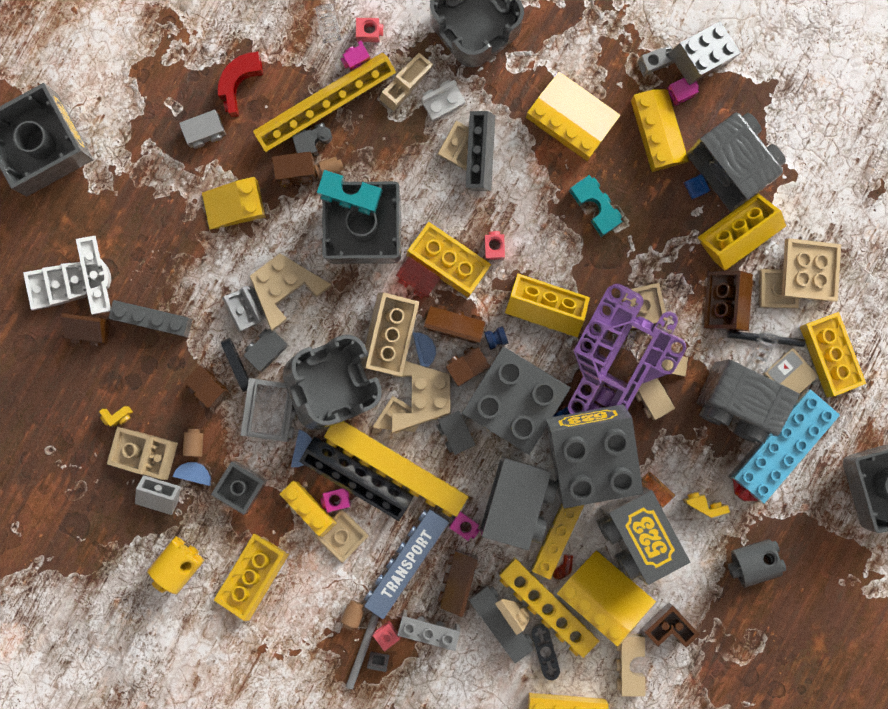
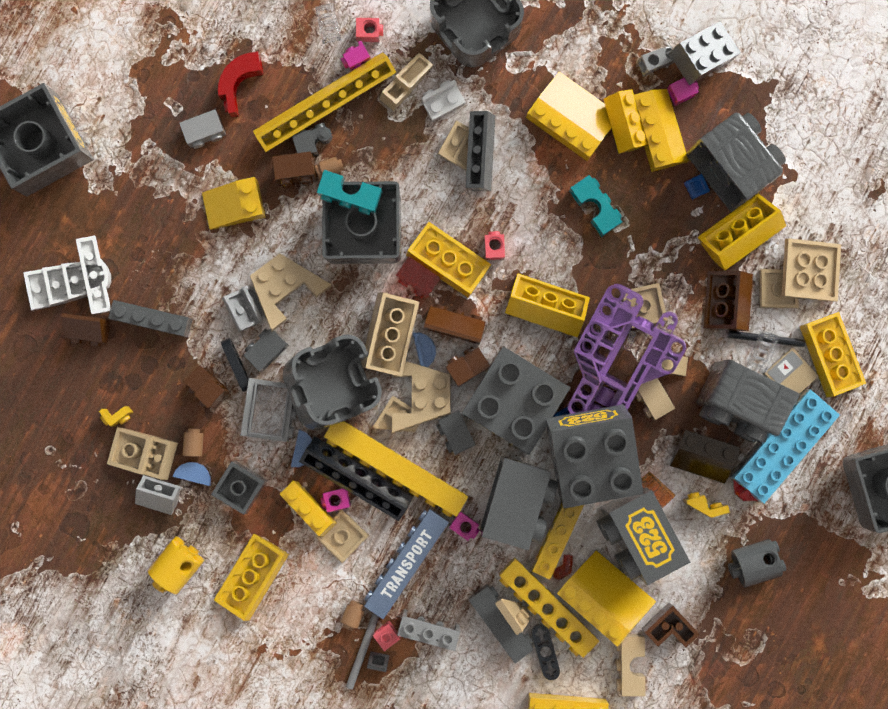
reddish brown slope [437,550,478,617] -> none
dark blue wheel [484,326,509,350] -> none
none -> yellow brick [604,89,648,154]
none -> dark brown slope [670,429,741,484]

